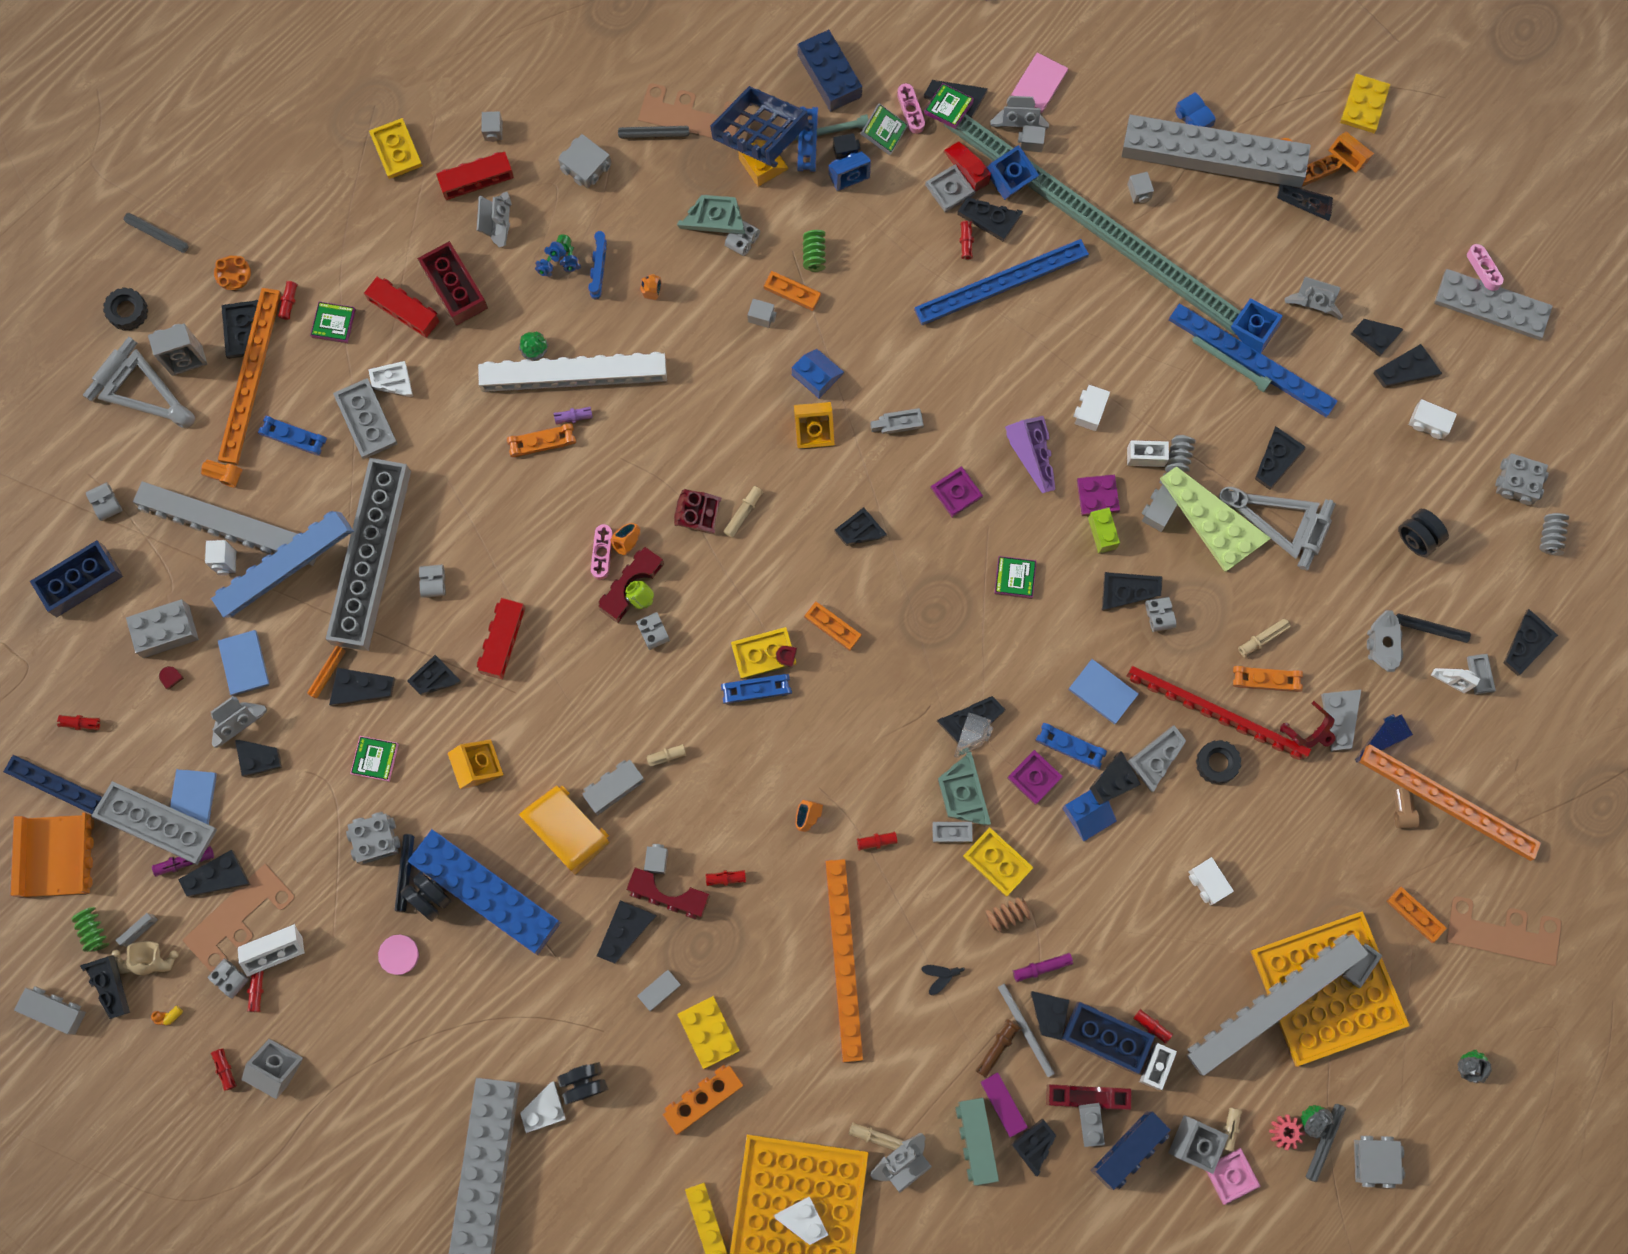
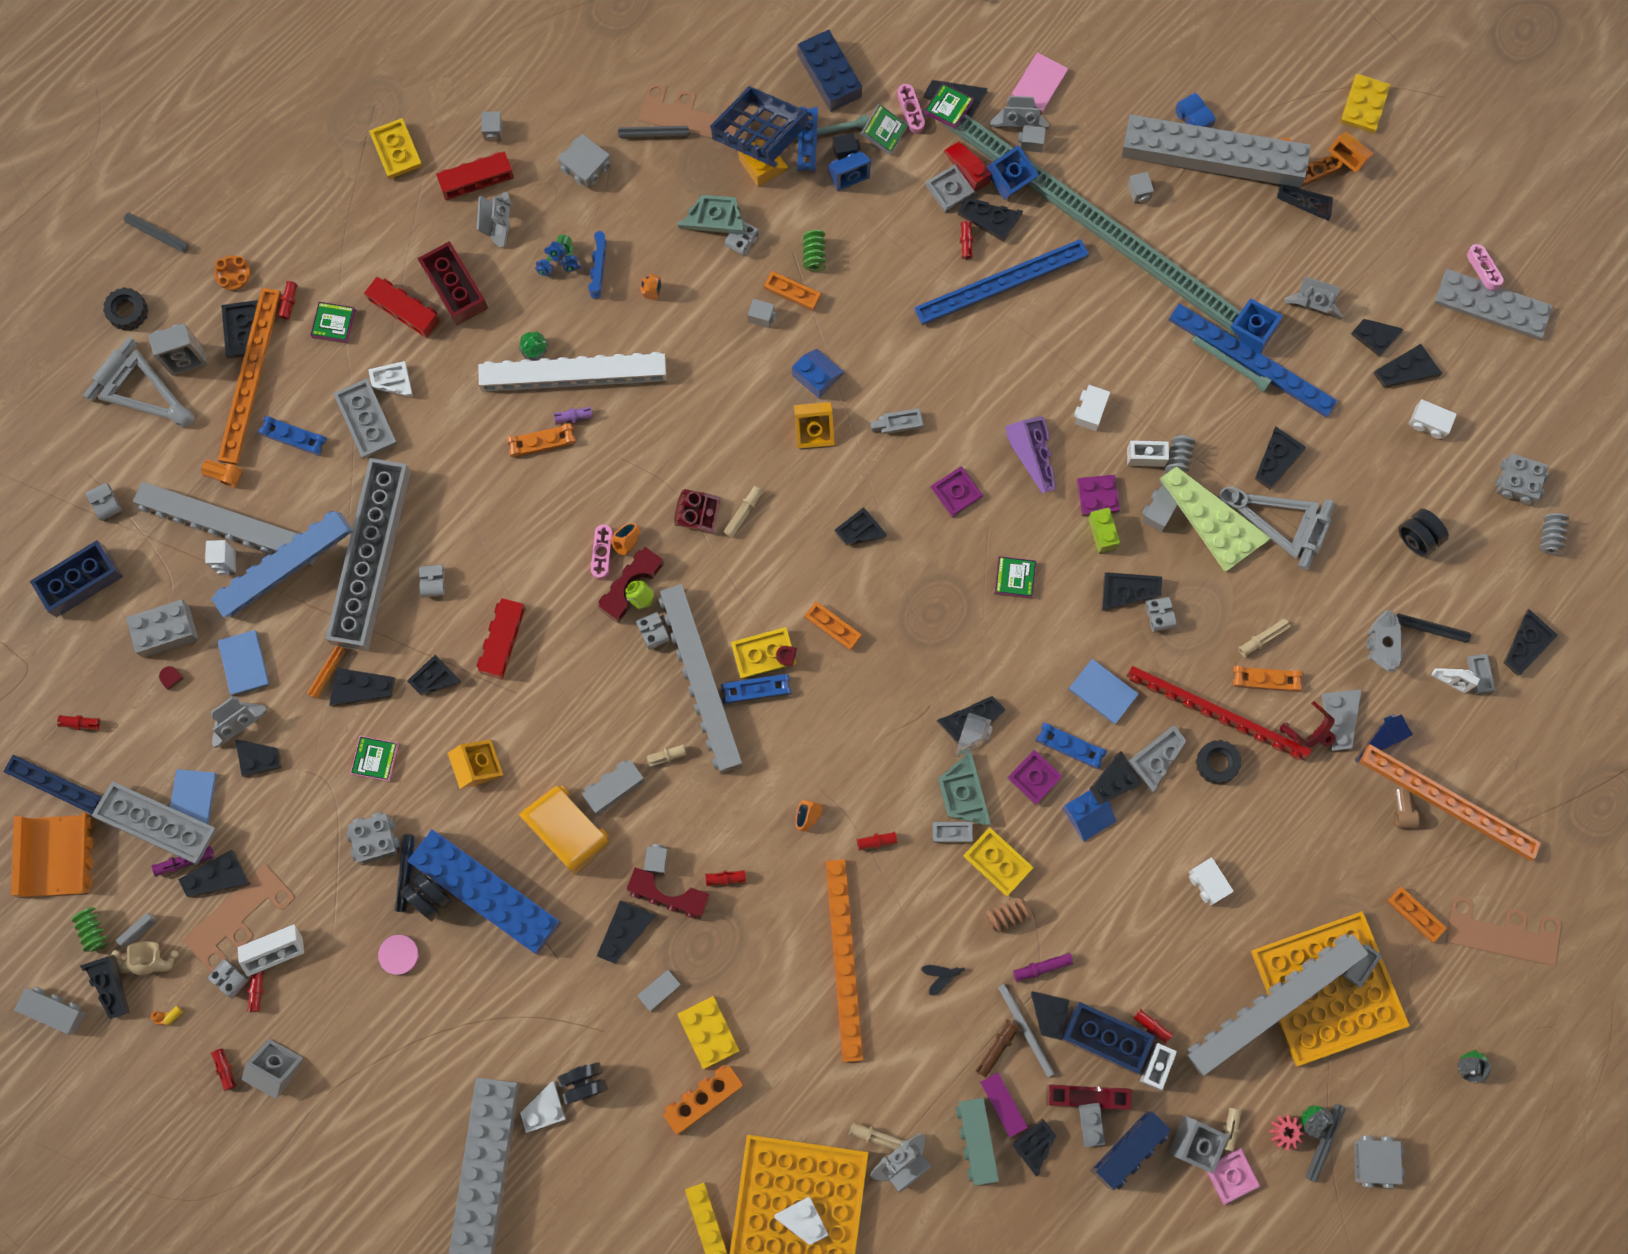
none -> light grey brick [658,584,743,774]

